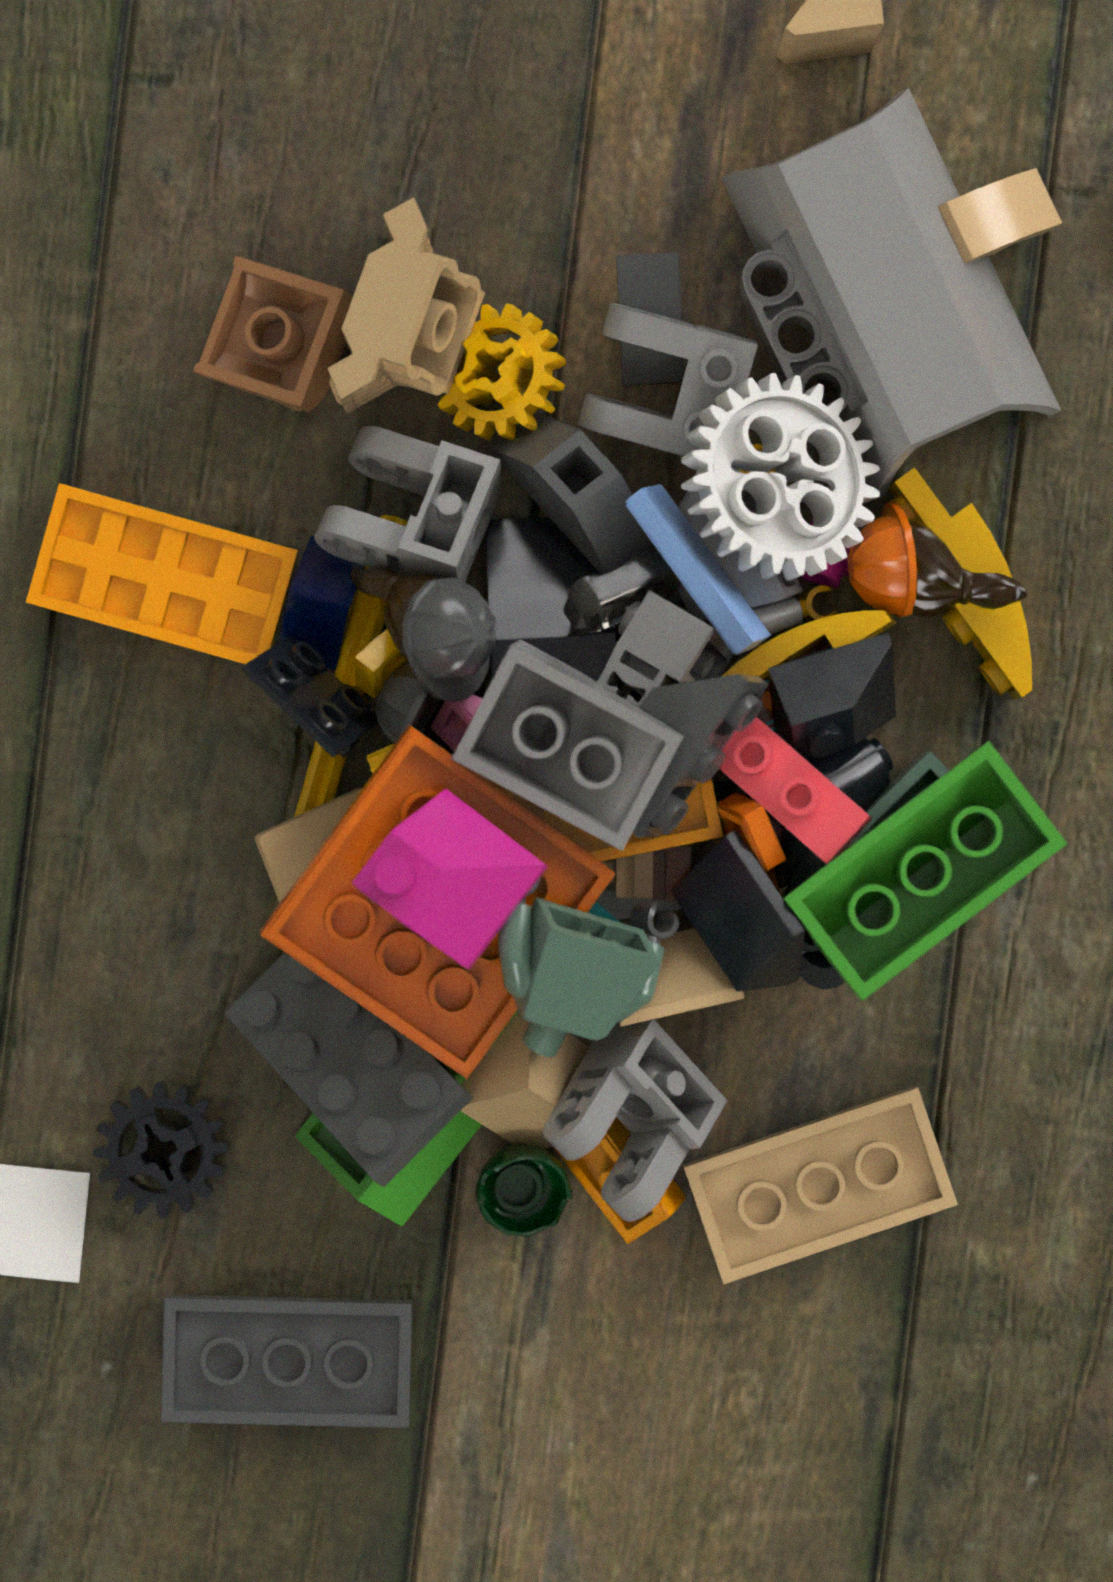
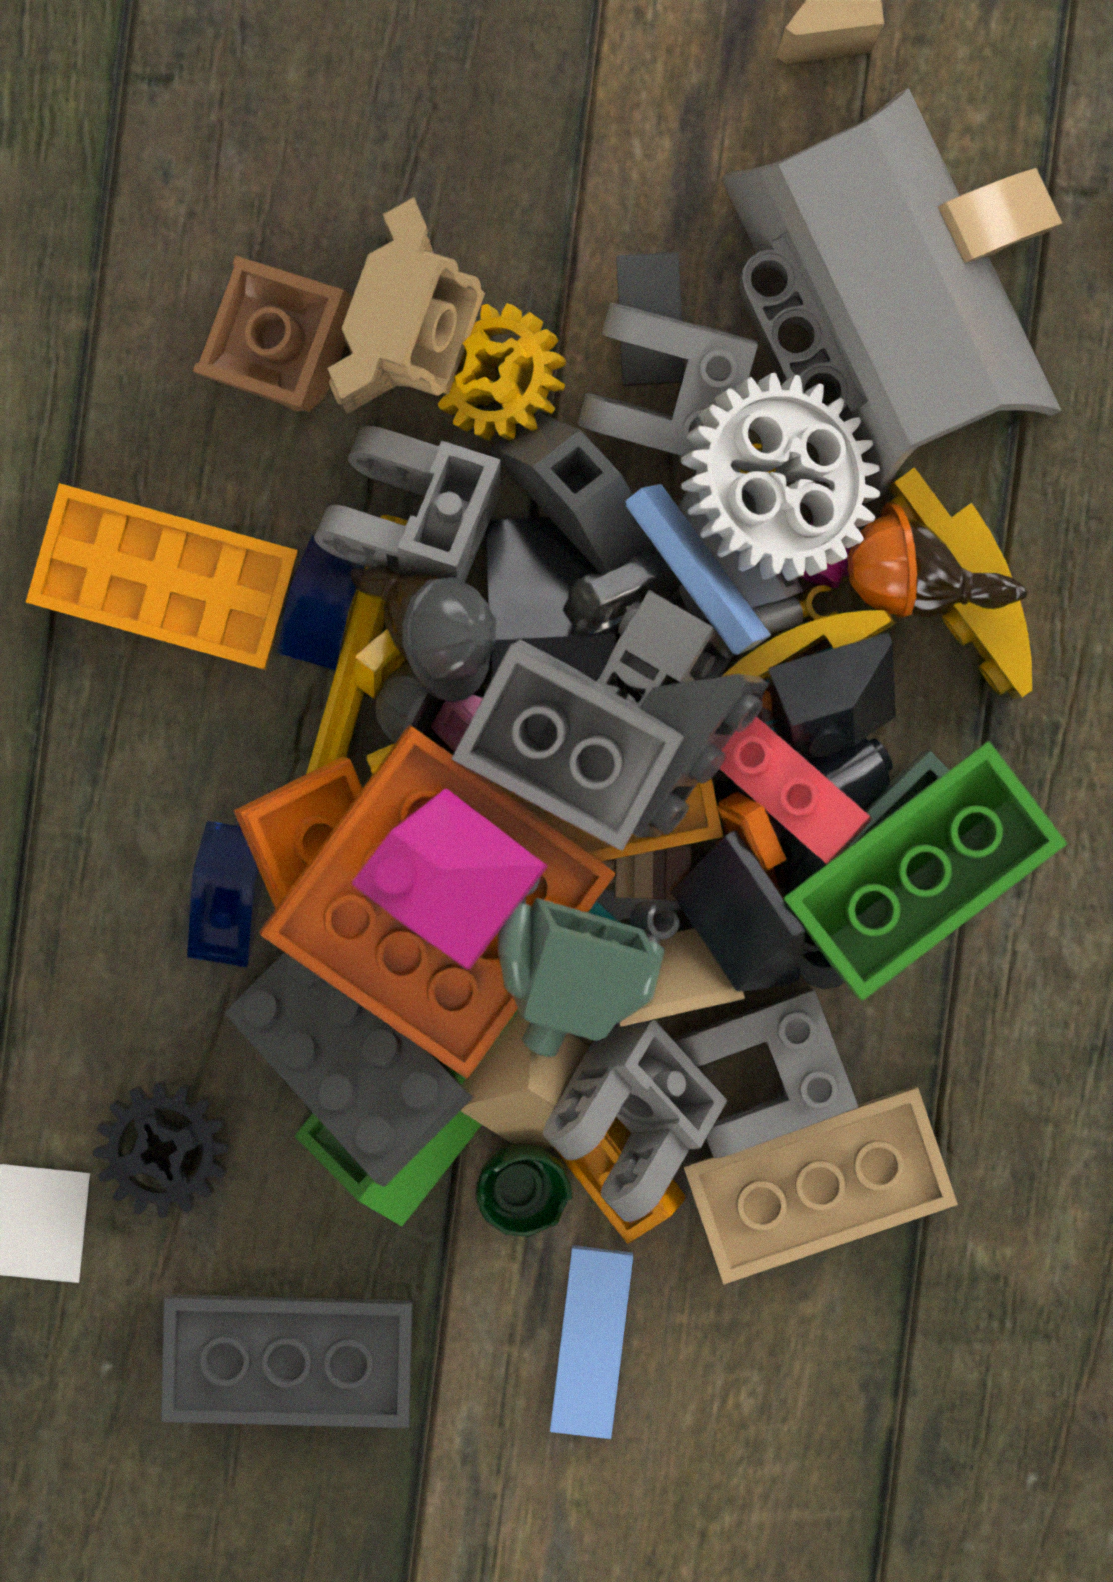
black hinge [241,635,379,758] -> none
none -> clear blue slope [187,821,263,968]
none -> orange plate [234,757,362,909]
none -> light blue tile [550,1245,633,1439]
none -> light grey brick [672,986,858,1158]

